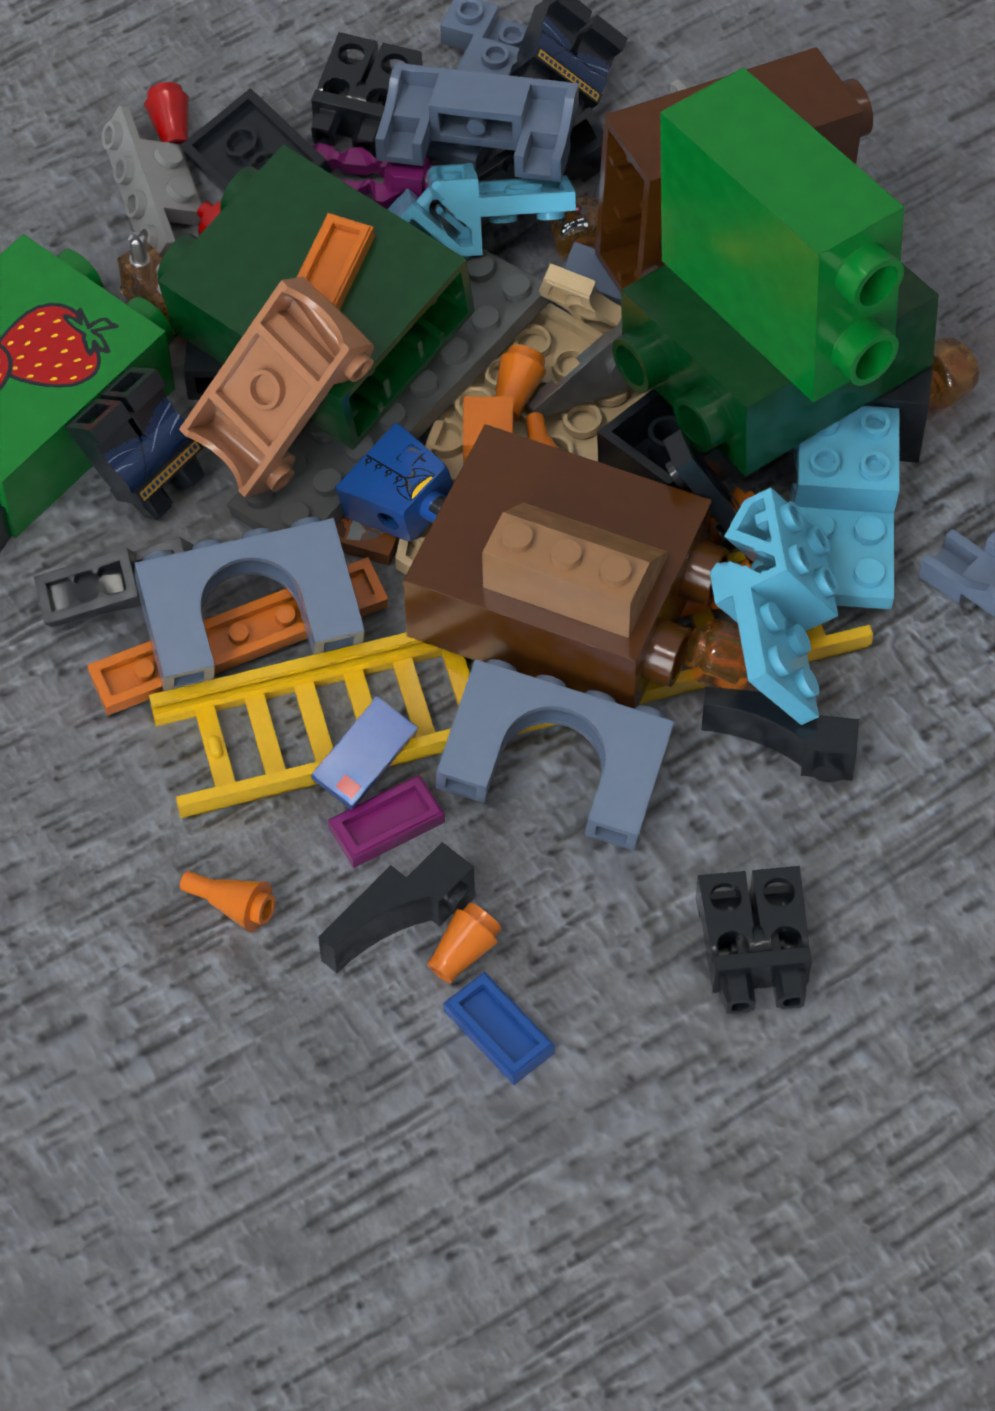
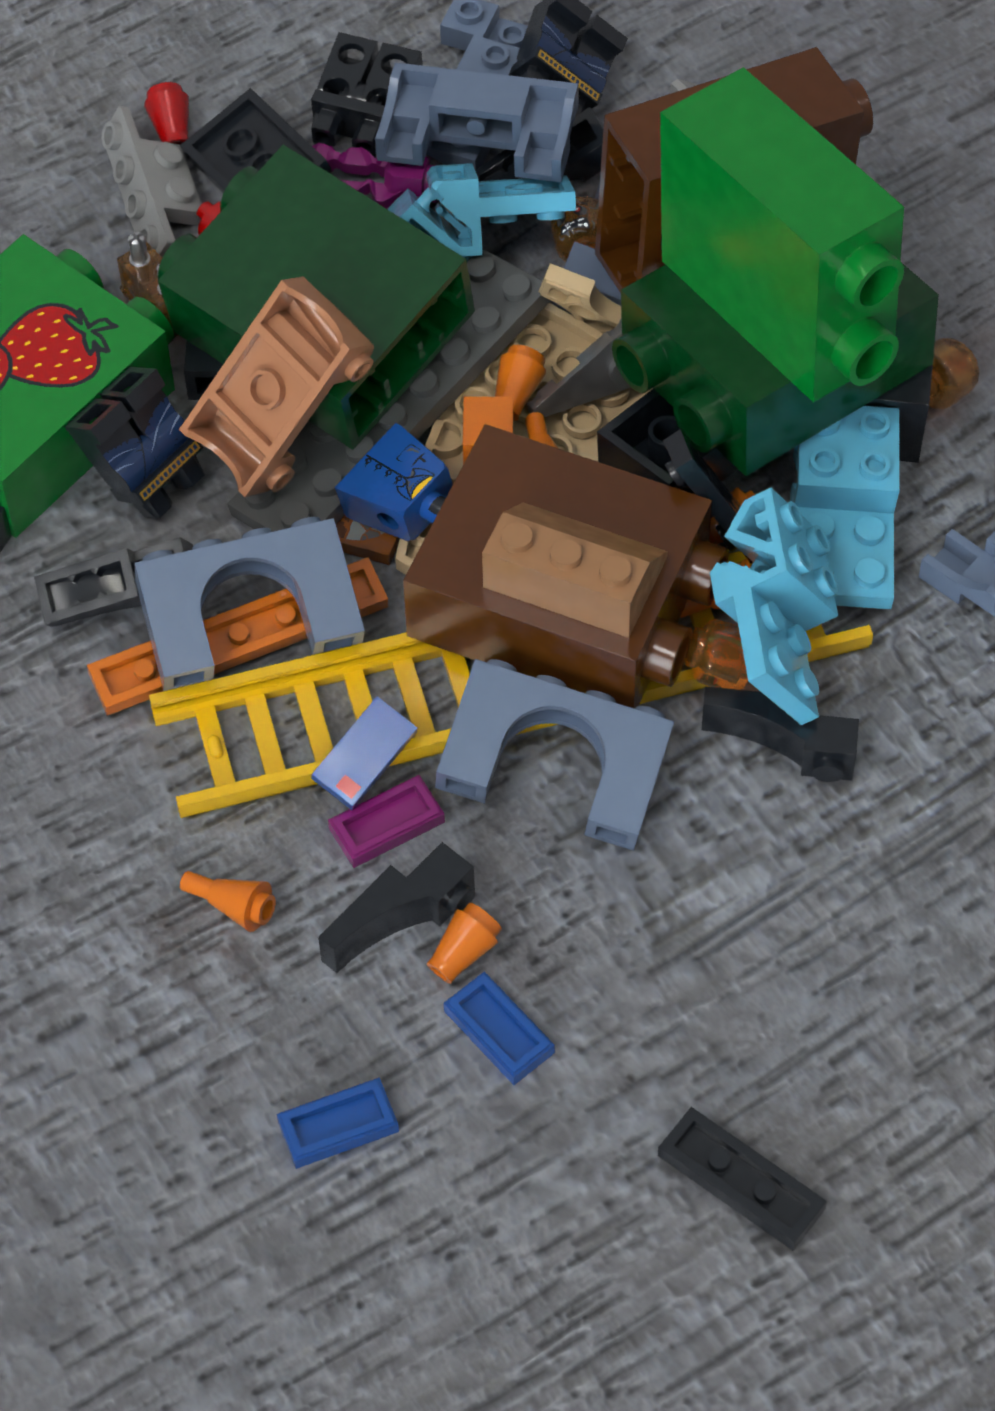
orange tile [297,213,375,310] -> none
black hips [695,866,812,1015] -> none
none -> blue tile [276,1077,399,1169]
none -> black plate [658,1107,827,1251]

